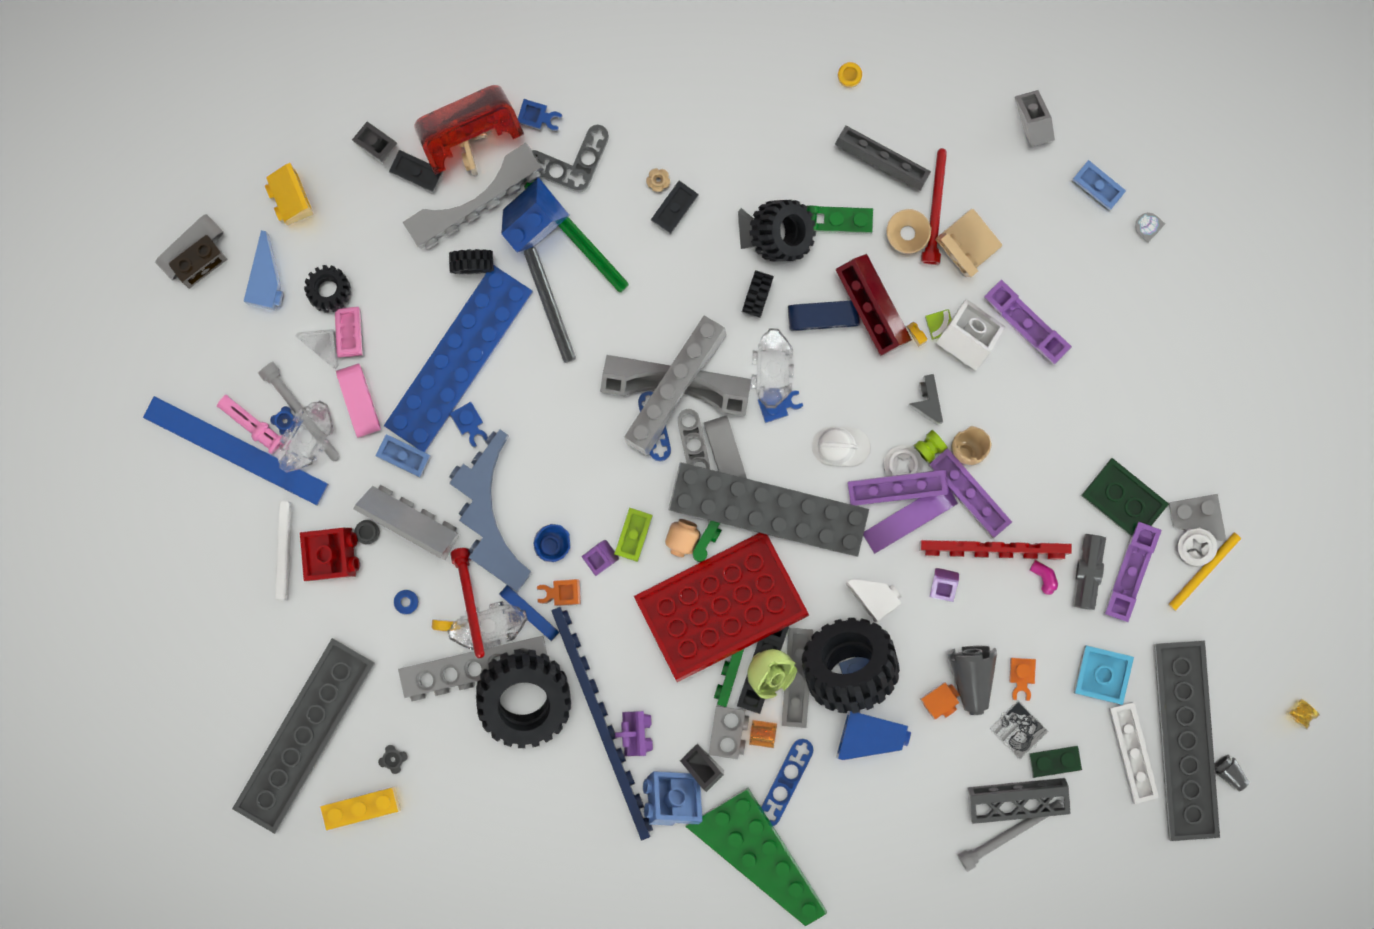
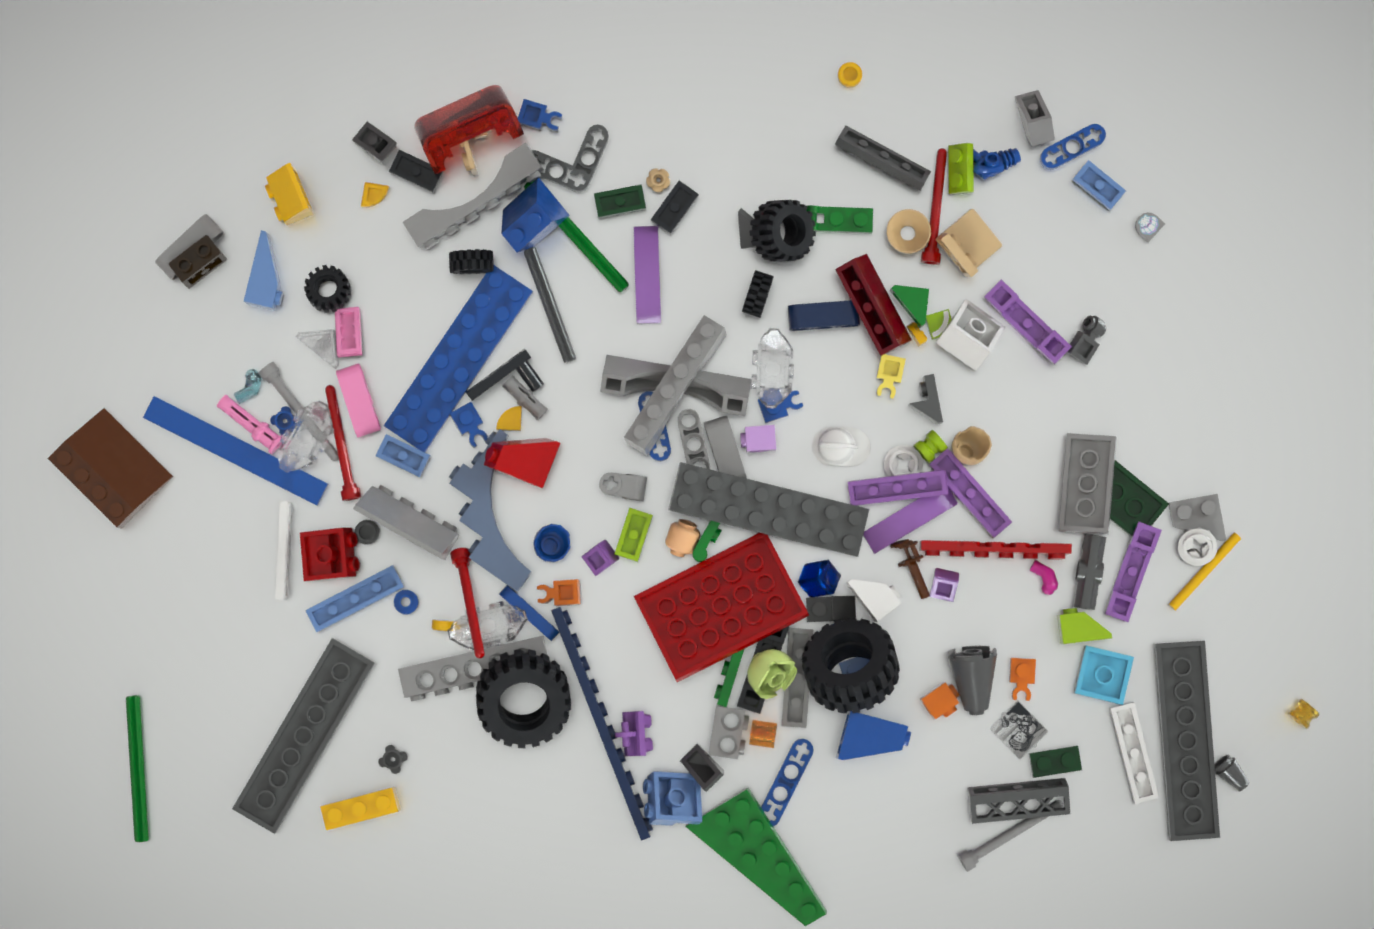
none -> reddish brown slope [47,408,174,529]
none -> green axle [126,695,149,842]
none -> clear light blue arm [234,369,262,404]
none -> medium blue plate [305,565,404,632]
none -> red piece [325,385,362,501]
none -> yellow tile [361,182,390,207]
none -> black piece [466,349,544,401]
none -> red slope [484,438,560,488]
none -> yellow tile [496,406,522,431]
none -> light grey pin [502,375,548,420]
none -> dark green plate [594,184,646,218]
none -> light grey piece [599,472,647,501]
none -> medium lavender slope [634,226,661,324]
none -> lavender brick [740,425,776,453]
none -> clear blue panel [798,559,841,597]
none -> dark grey slope [806,596,856,622]
none -> light yellow plate [877,354,906,399]
none -> green slope [890,285,929,328]
none -> reddish brown piece [890,539,930,599]
none -> lime plate [948,143,974,195]
none -> blue piece [973,148,1021,179]
none -> blue beam [1040,124,1106,170]
none -> lime slope [1057,608,1112,644]
none -> light grey plate [1059,433,1117,535]
none -> dark grey plate [1067,315,1106,365]

